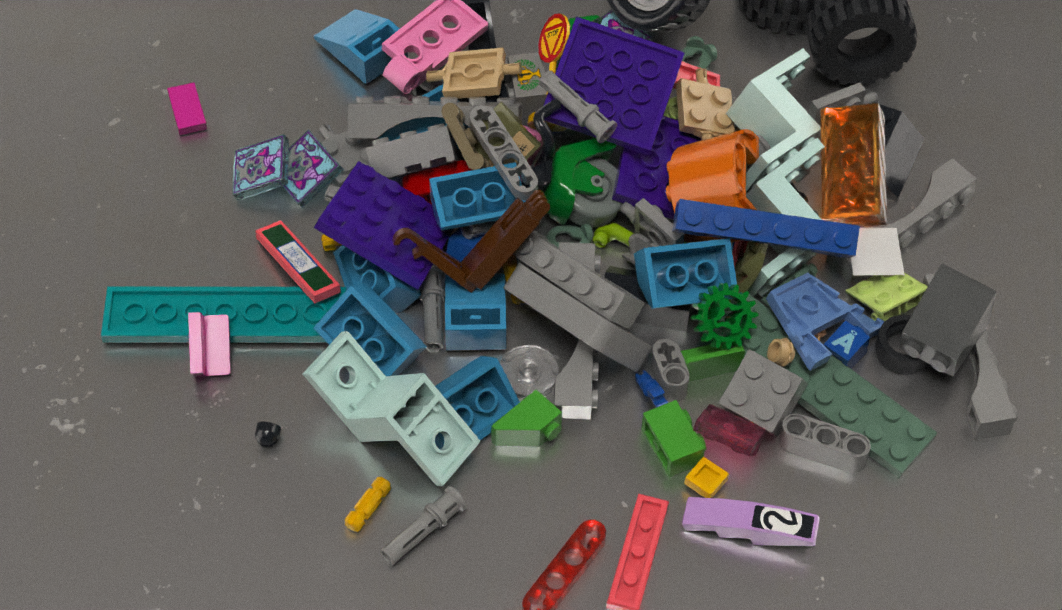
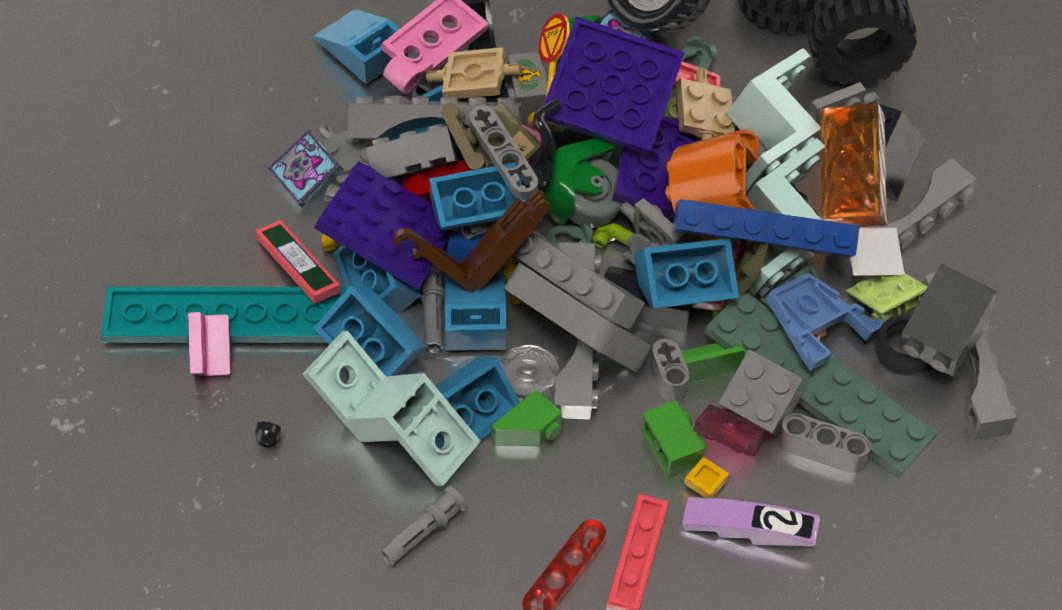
dark pink tile [167,82,207,135] -> none
tile [233,134,289,200] -> none
yellow axle [344,476,391,532] -> none
light grey pin [539,70,617,143] -> none
blue piece [635,370,668,408] -> none
green gear [691,283,759,349] -> none
tan plate [767,338,795,367] -> none
blue brick [823,320,870,369] -> none

